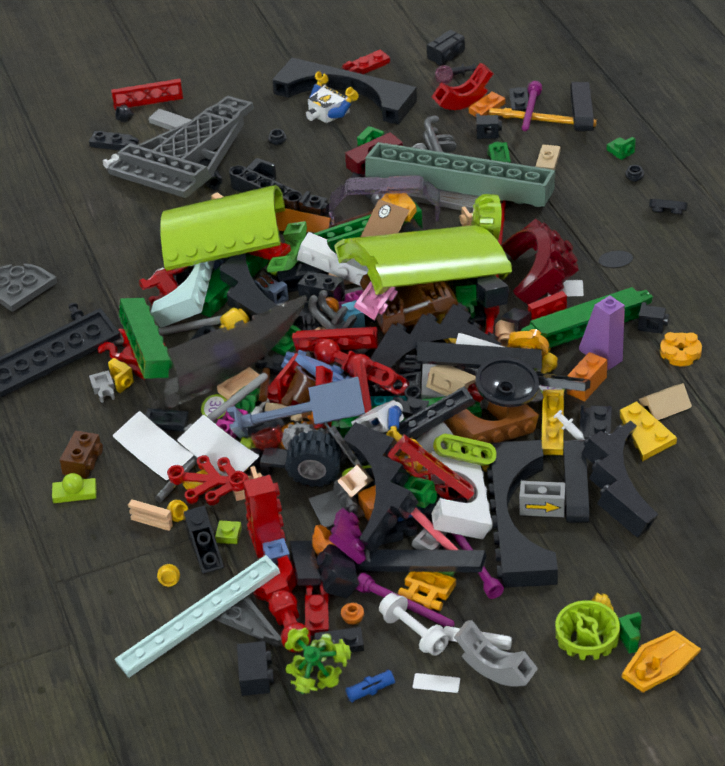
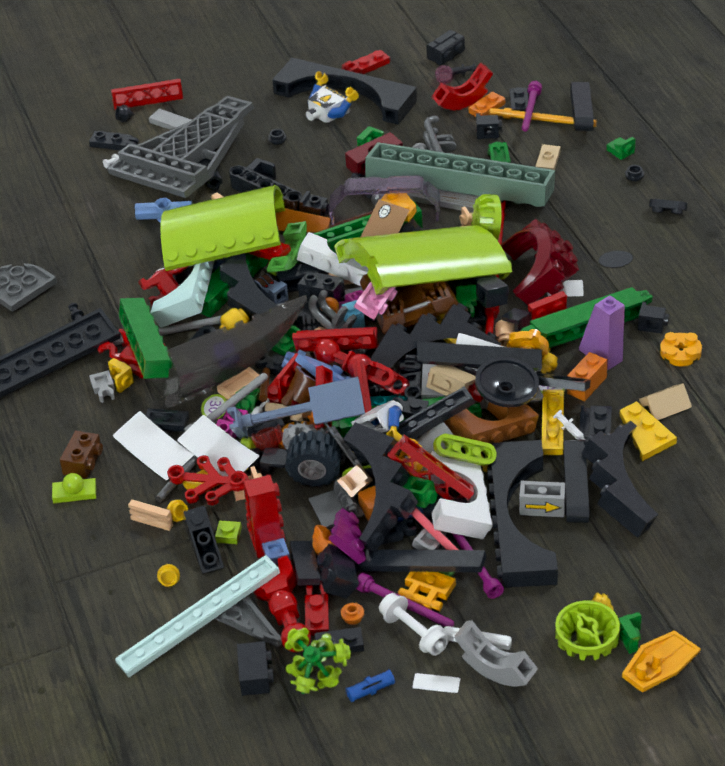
none -> medium blue piece [135,198,192,222]

